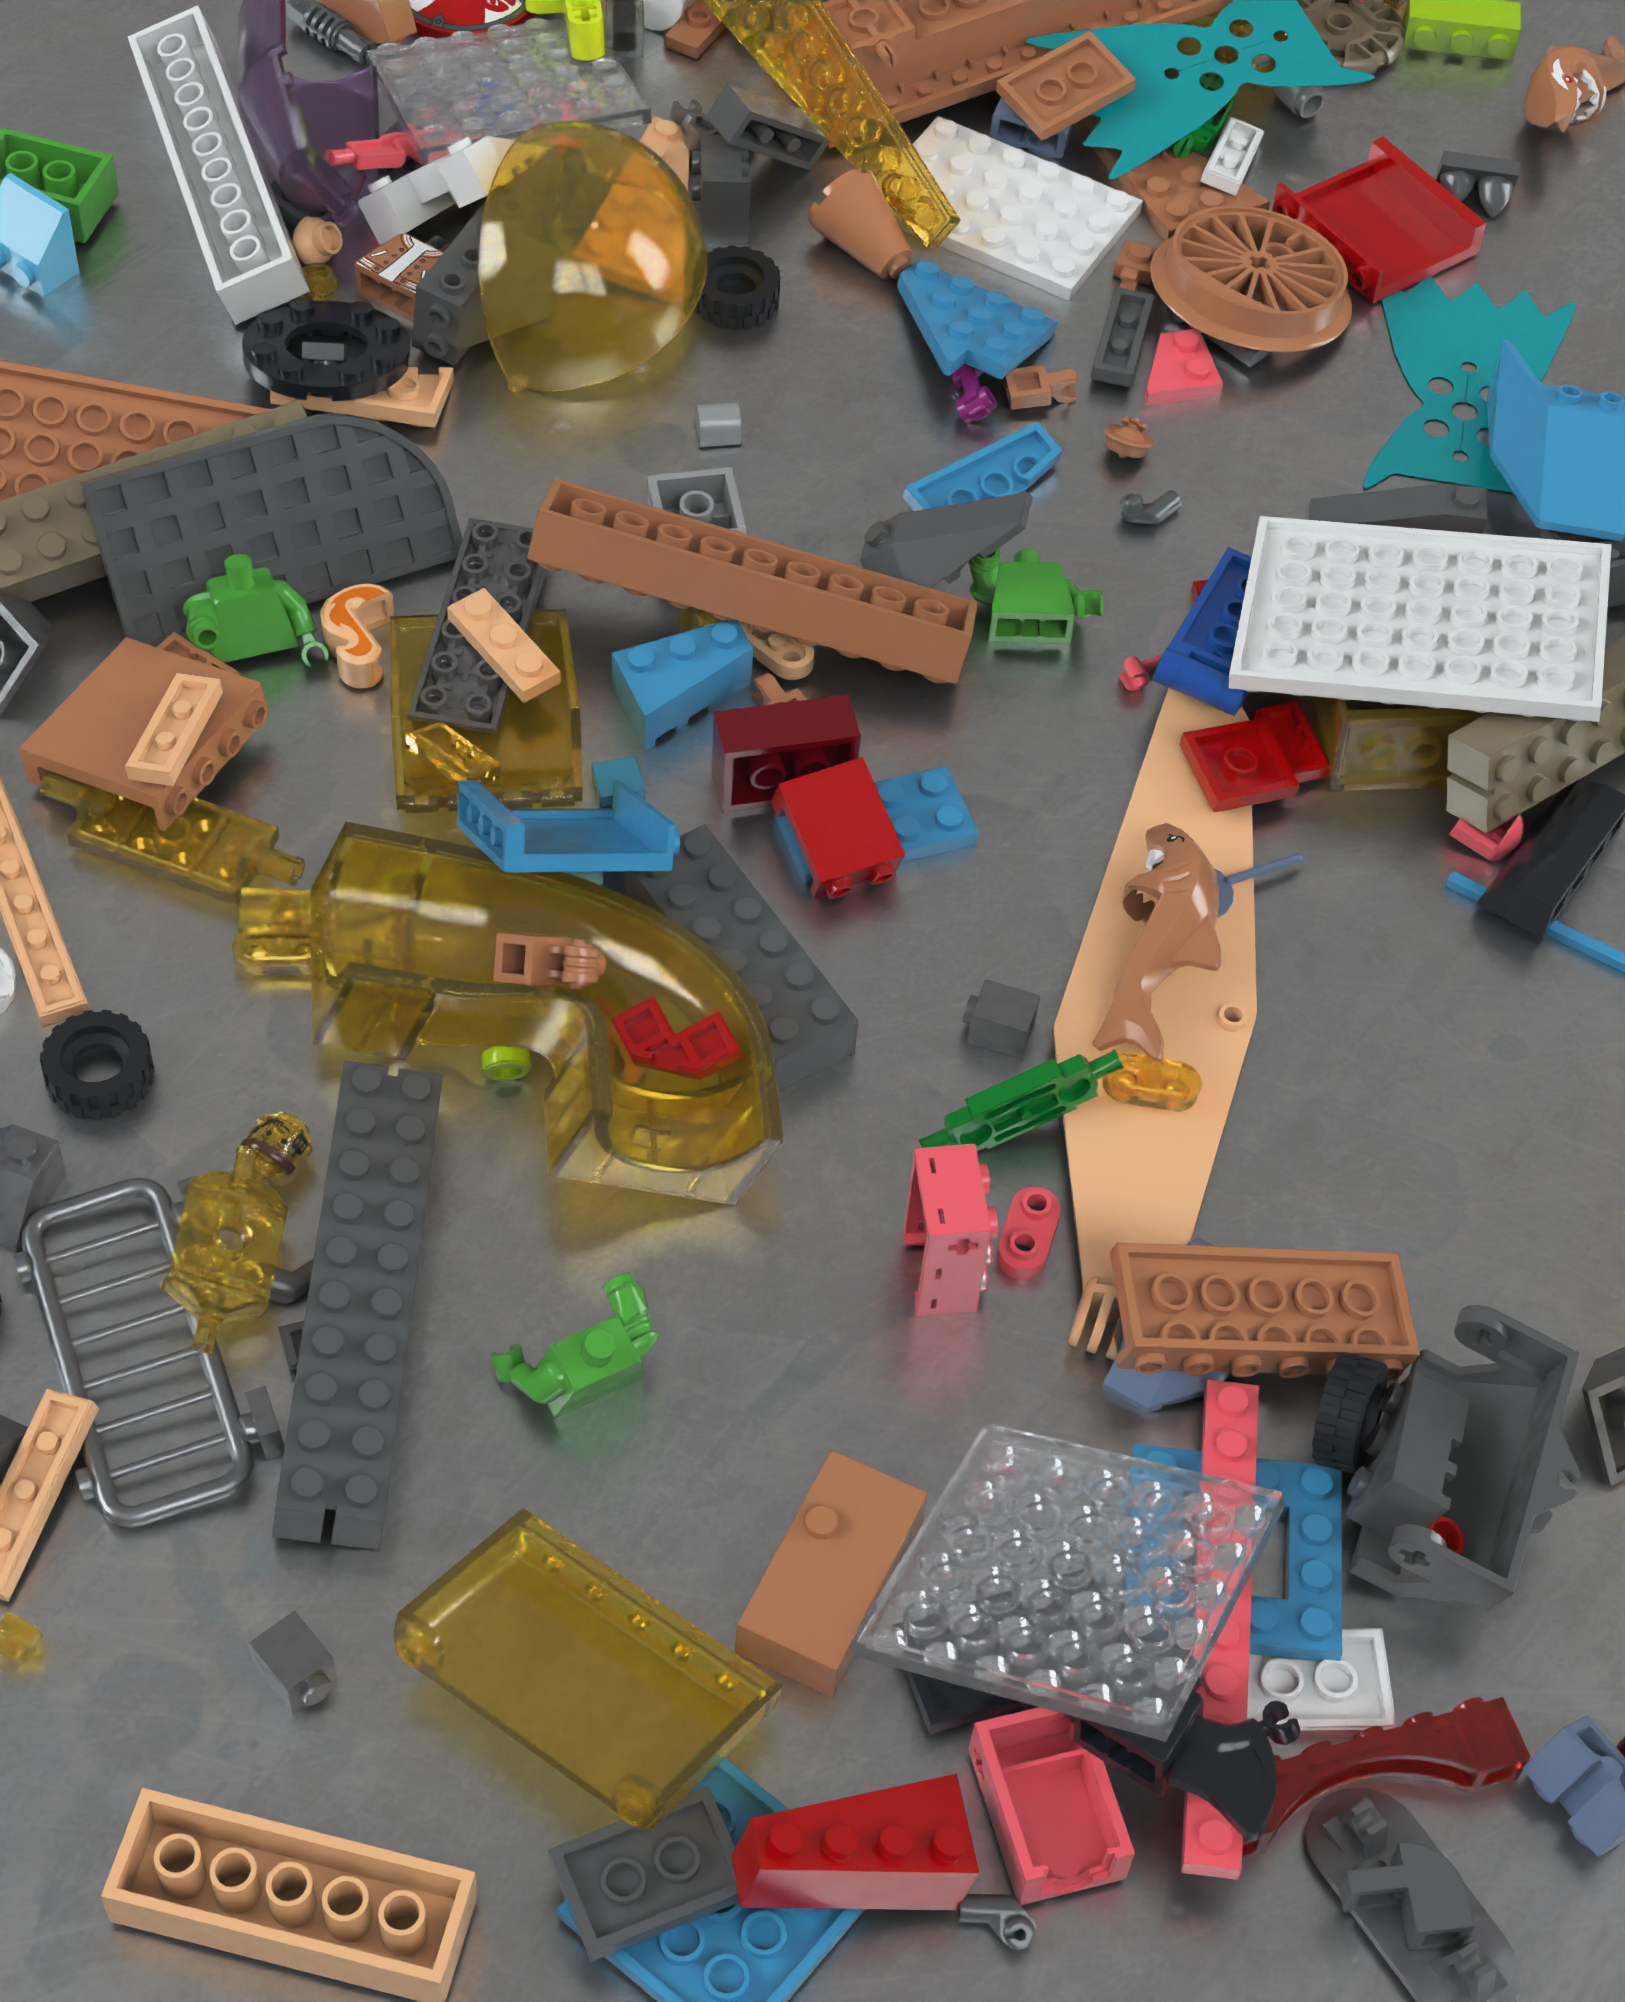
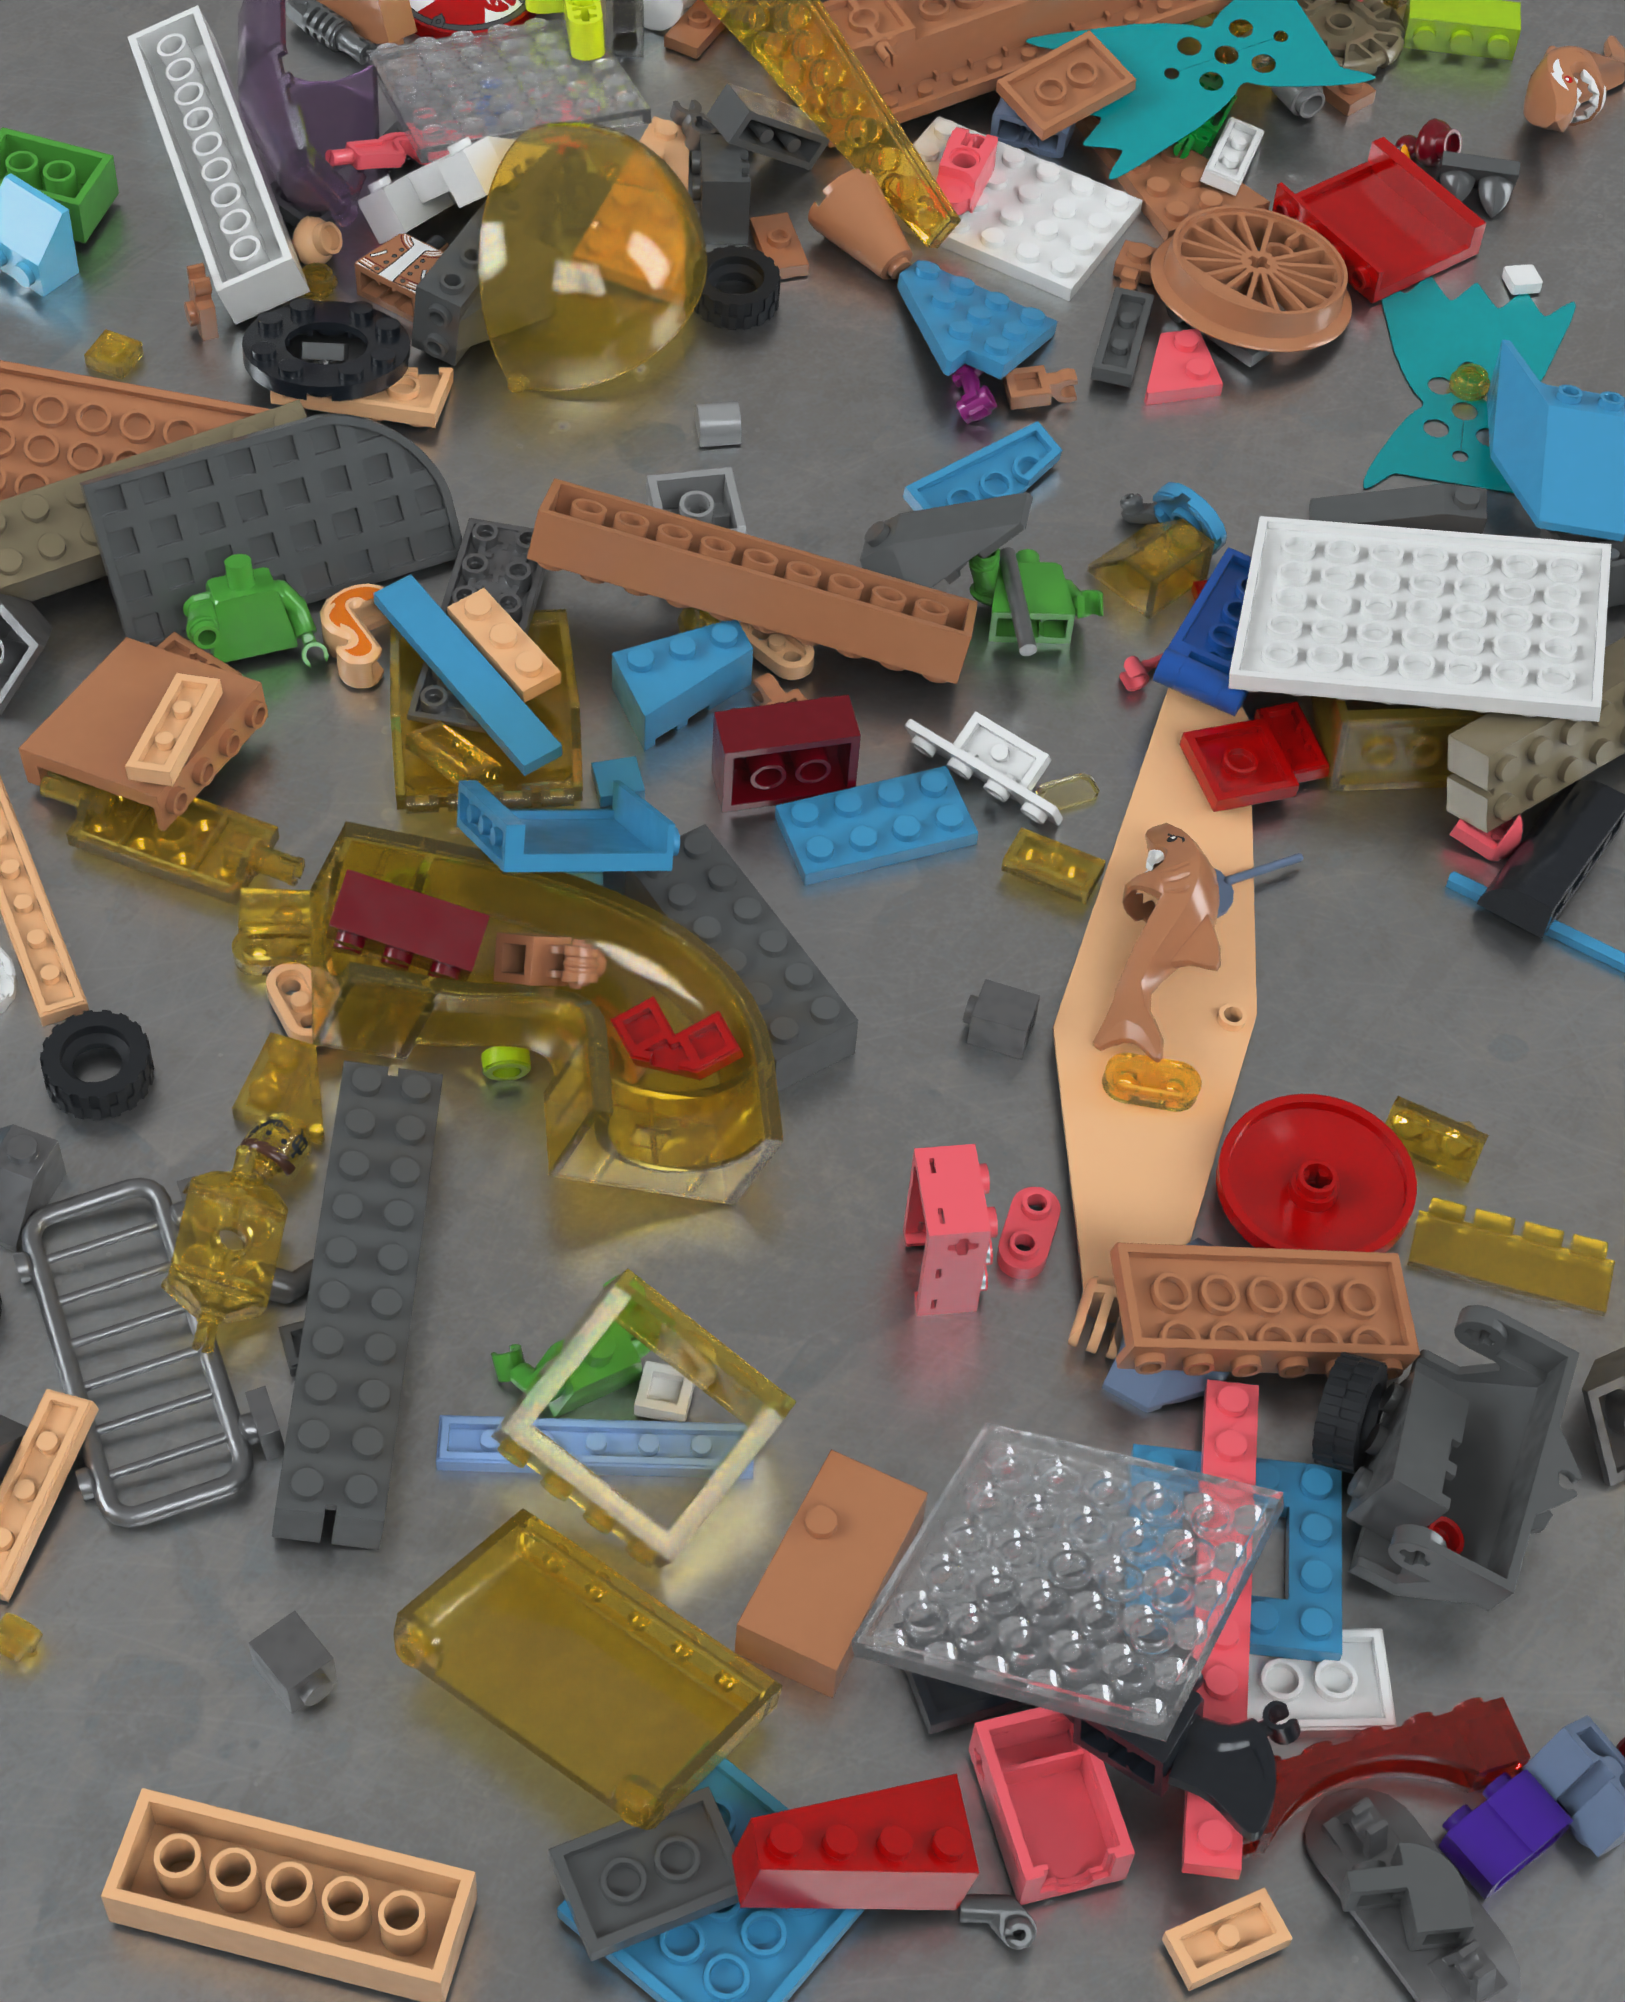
red panel [771,757,905,899] -> none
green piece [918,1049,1124,1151] -> none
nougat hat [1104,417,1154,458] -> none
none -> clear yellow plate [84,329,144,380]
none -> nougat plate [184,263,219,341]
none -> clear yellow wing [232,1032,325,1145]
none -> light nougat plate [266,962,335,1048]
none -> dark red brick [326,869,490,987]
none -> dark azure tile [373,574,562,776]
none -> light blue tile [436,1415,754,1479]
none -> clear yellow windscreen [491,1268,796,1568]
none -> white plate [634,1360,696,1422]
none -> nougat plate [749,212,809,279]
none -> white bracket [905,711,1063,826]
none -> coral piece [932,127,998,216]
none -> flat silver bar [1000,547,1037,656]
none -> clear yellow plate [1001,827,1106,904]
none -> clear yellow piece [1036,772,1100,810]
none -> clear yellow slope [1087,519,1215,619]
none -> dark azure tile [1153,482,1227,557]
none -> light nougat plate [1162,1887,1293,1991]
none -> red dish [1216,1094,1417,1253]
none -> nougat plate [1323,82,1377,117]
none -> clear yellow tile [1385,1096,1489,1183]
none -> dark red animal [1395,118,1462,168]
none -> clear yellow windscreen [1407,1197,1615,1317]
none -> dark purple brick [1438,1769,1574,1900]
none -> clear yellow plate [1449,363,1490,401]
none -> white piece [1502,264,1543,295]

